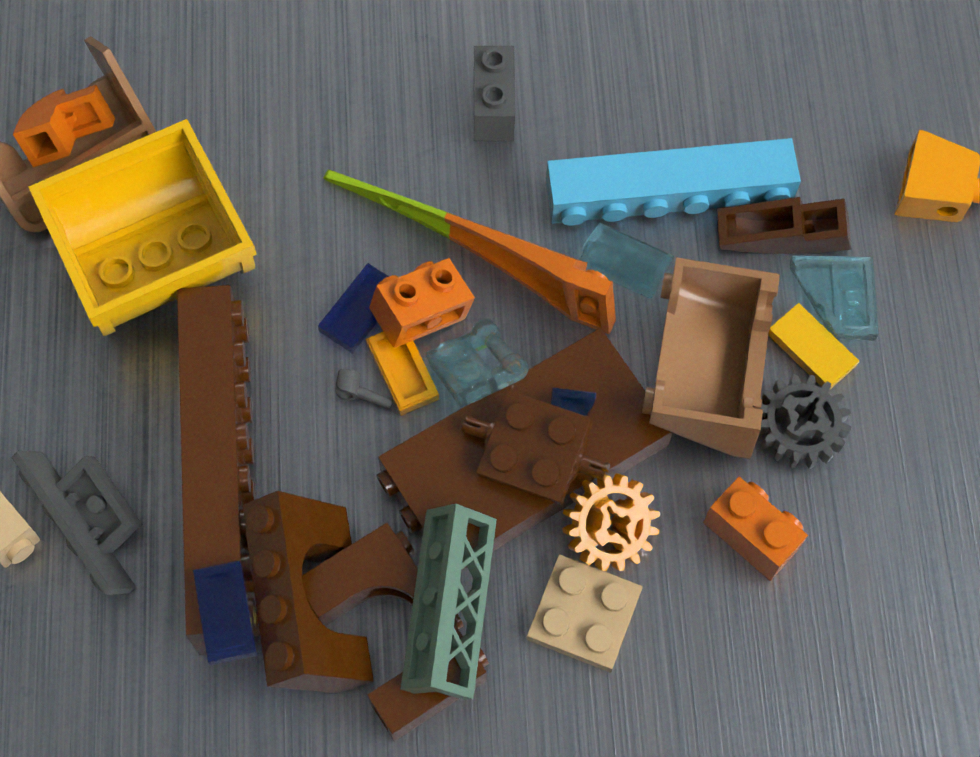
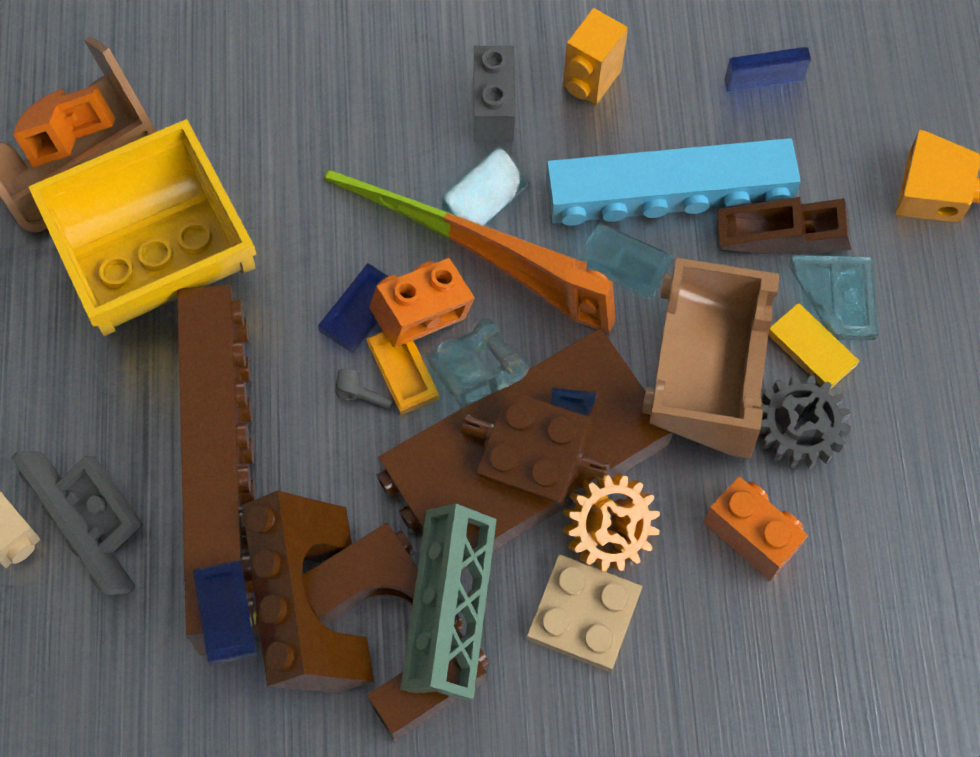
none -> clear light blue slope [442,147,529,225]
none -> light orange brick [563,8,628,105]
none -> clear blue tile [724,47,811,92]

